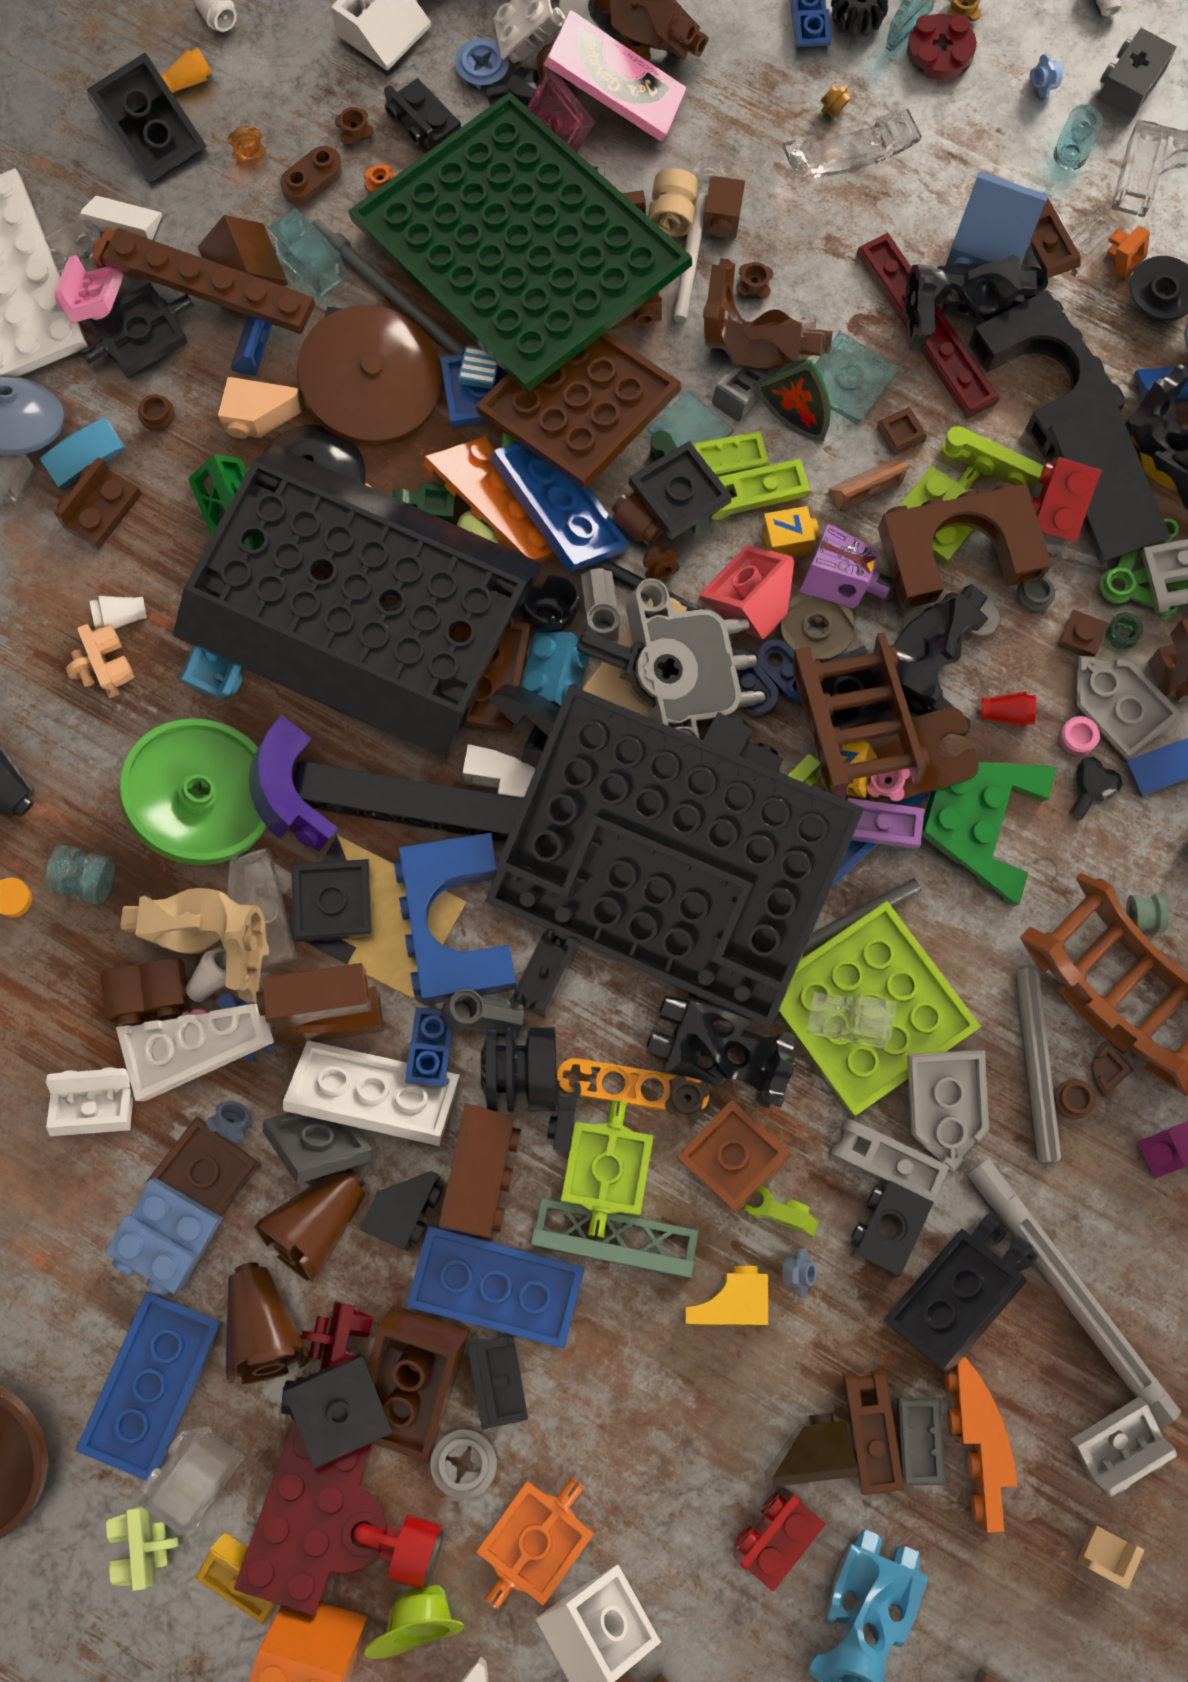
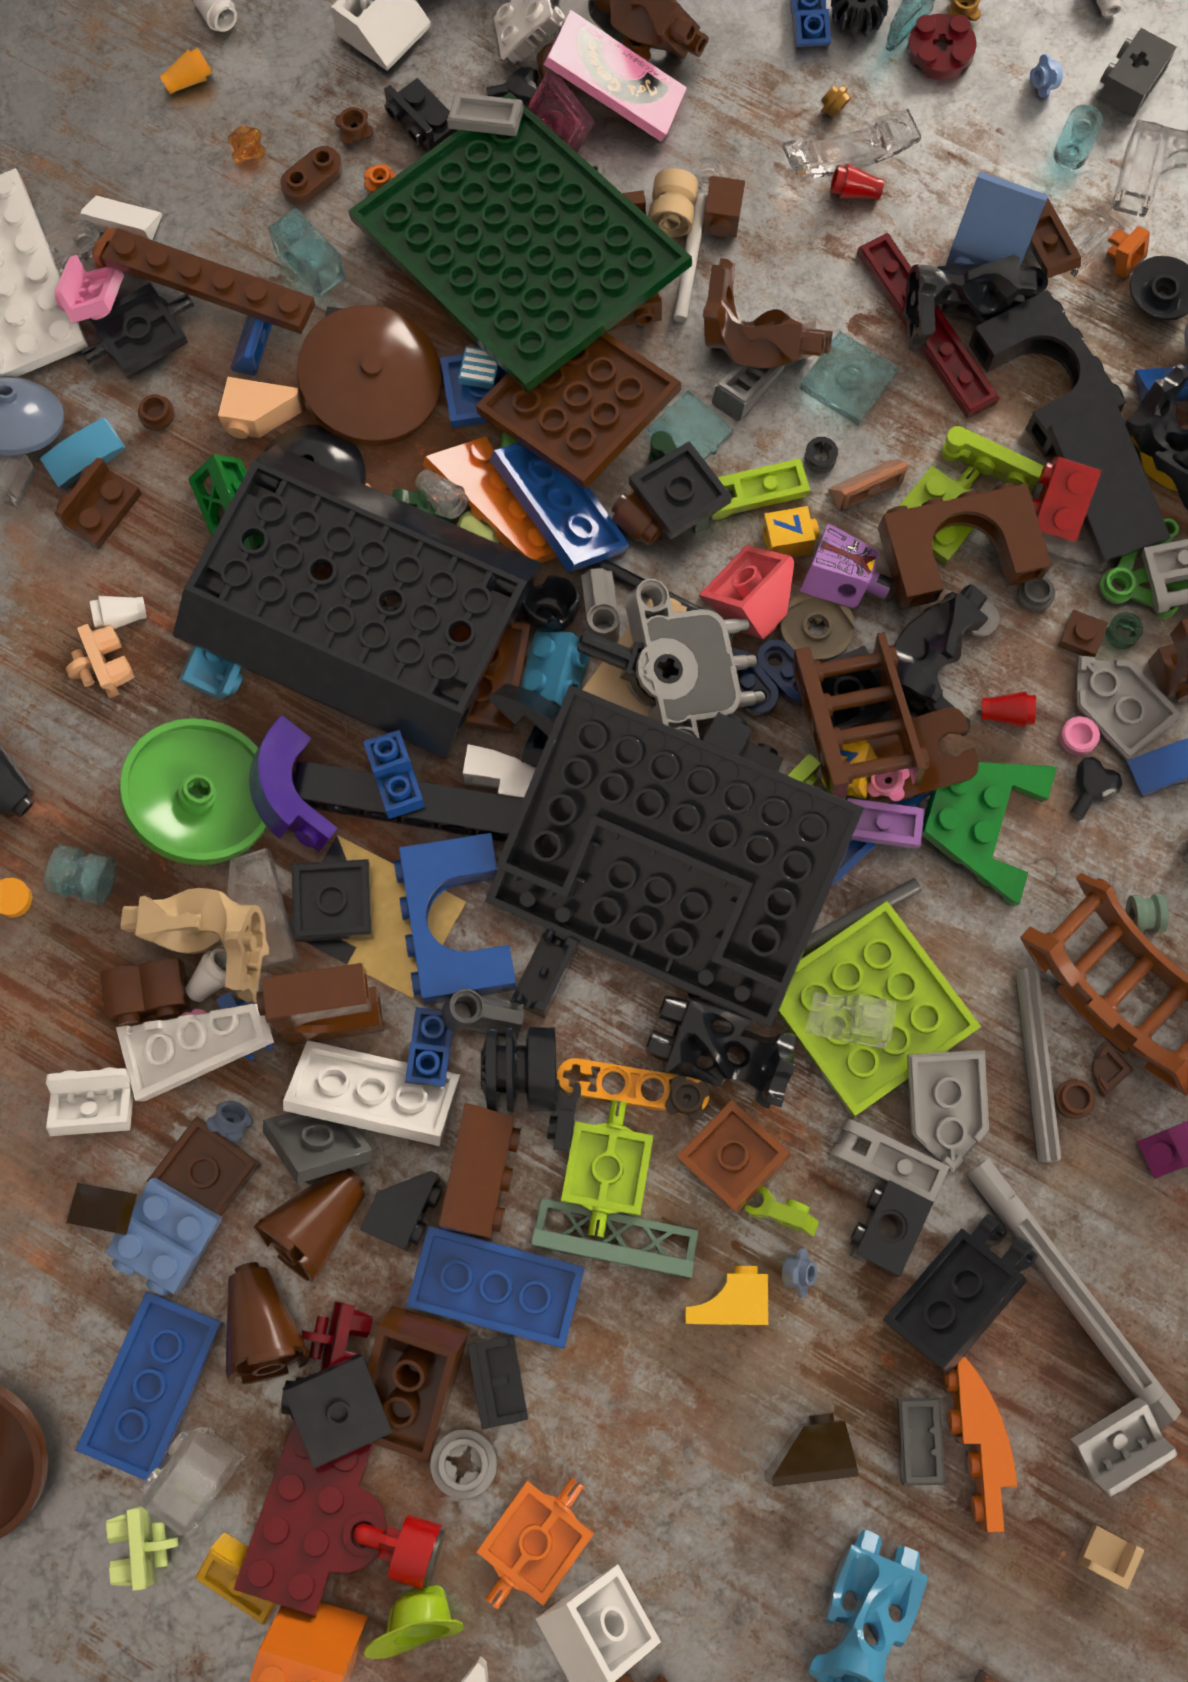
black slope [87,52,207,184] -> none
reddish brown slope [198,215,288,286] -> none
dark grey bar [309,219,465,355] -> none
medium blue gear [455,38,509,90] -> none
reddish brown plate [643,545,680,579] -> none
lime plate [692,431,769,477] -> none
red bracket [733,1489,826,1592] -> none
reddish brown plate [736,262,773,299] -> none
shield [752,361,831,442] -> none
reddish brown plate [843,1369,904,1495] -> none
reddish brown tile [877,407,927,456] -> none
none -> dark brown tile [66,1183,137,1235]
none -> blue slope [363,730,425,819]
none -> clear cone [415,469,468,519]
none -> light grey tile [447,92,524,136]
none -> black bush [804,437,838,474]
none -> red cone [830,163,884,200]

